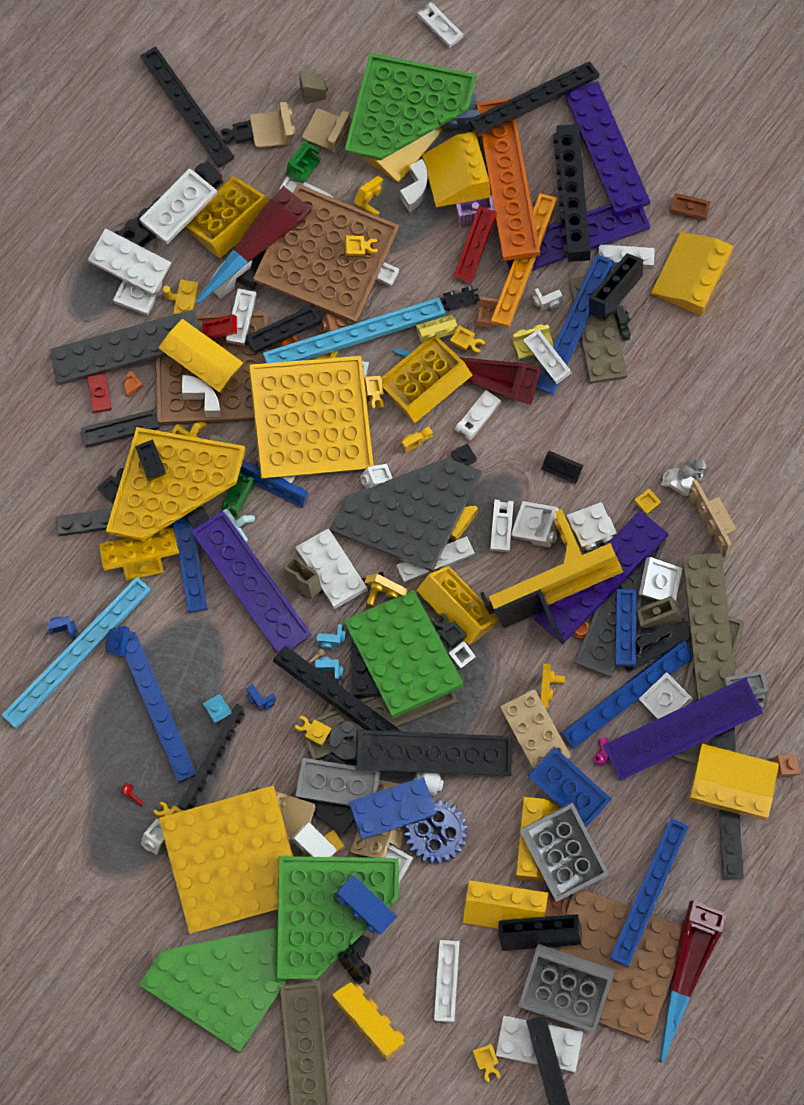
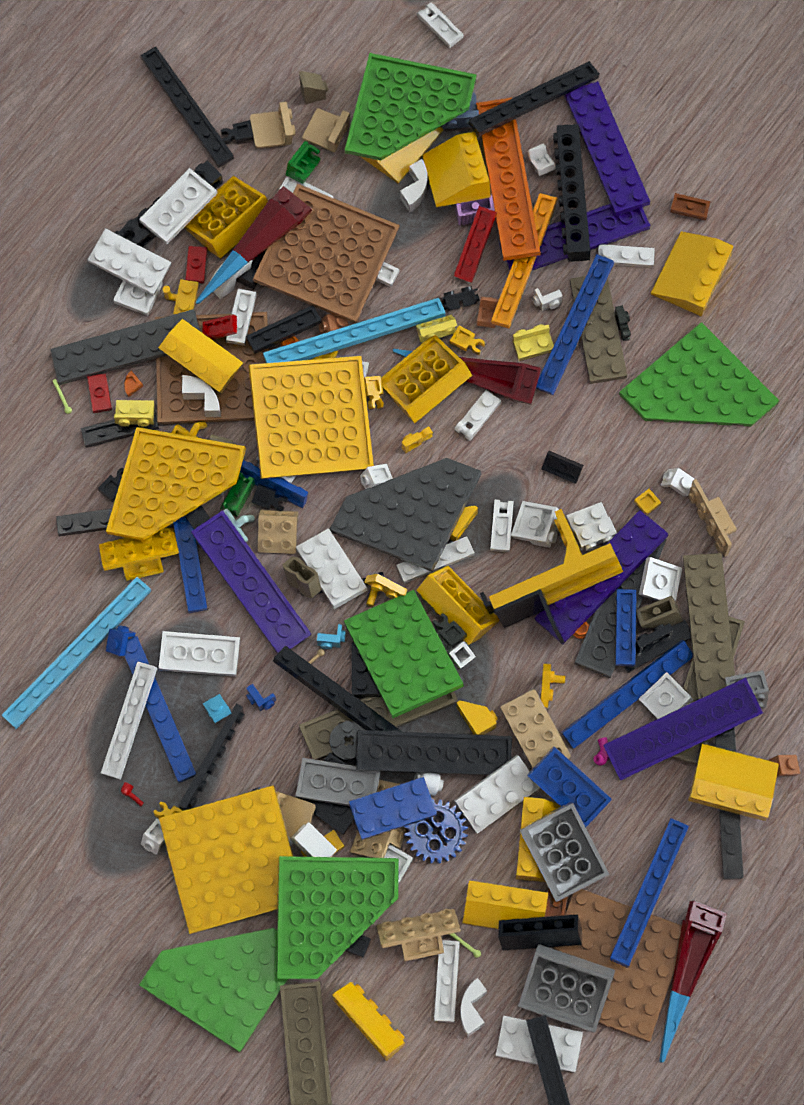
blue bracket [46,616,77,639] -> none
black plate [135,439,166,481] -> none
yellow plate [295,716,332,747] -> none
medium azure bracket [315,657,343,683] -> none
blue brick [335,875,397,935] -> none
black hinge [338,944,372,985] -> none
yellow plate [344,236,378,256] -> none
yellow plate [354,176,384,216] -> none
black plate [451,443,477,466] -> none
yellow plate [473,1044,500,1083] -> none
white plate [524,329,572,384] -> none
black brick [589,253,643,320] -> none
light grey piece [679,460,707,481] -> none
none -> yellowish green hinge [52,379,72,414]
none -> white plate [101,662,157,780]
none -> light yellow bracket [114,400,155,427]
none -> white plate [158,631,240,677]
none -> red plate [186,246,207,284]
none -> black plate [252,484,288,511]
none -> tan bracket [258,510,299,554]
none -> tan bracket [377,909,461,961]
none -> yellowish green hinge [448,933,481,958]
none -> white plate [454,755,540,834]
none -> yellow slope [456,700,498,735]
none -> white brick [460,978,487,1037]
none -> white bracket [528,144,556,176]
none -> bright green plate [619,322,779,427]

